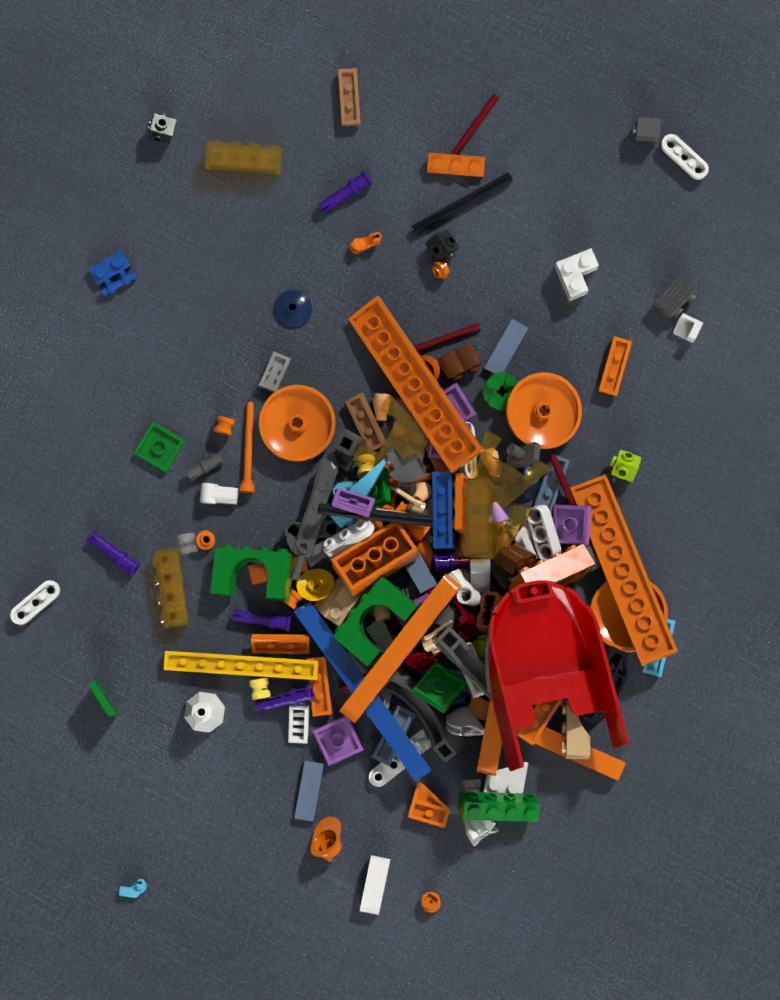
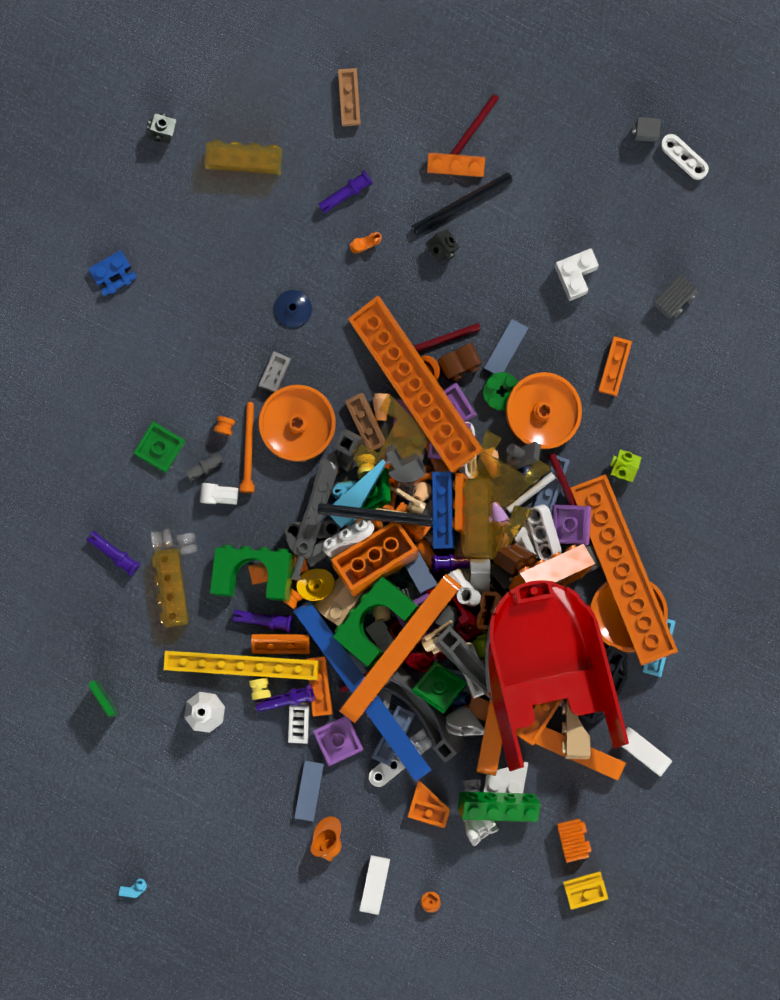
white plate [10,580,60,625] -> none
orange plate [196,530,215,550] -> none
medium lavender tile [332,488,375,517] -> none
orange plate [432,261,450,279] -> none
white panel [673,313,703,343] -> none
none -> clear wheel [151,528,173,551]
none -> white bar [506,472,556,513]
none -> orange brick [556,818,592,863]
none -> yellow plate [563,871,608,910]
none -> white beam [621,727,673,777]

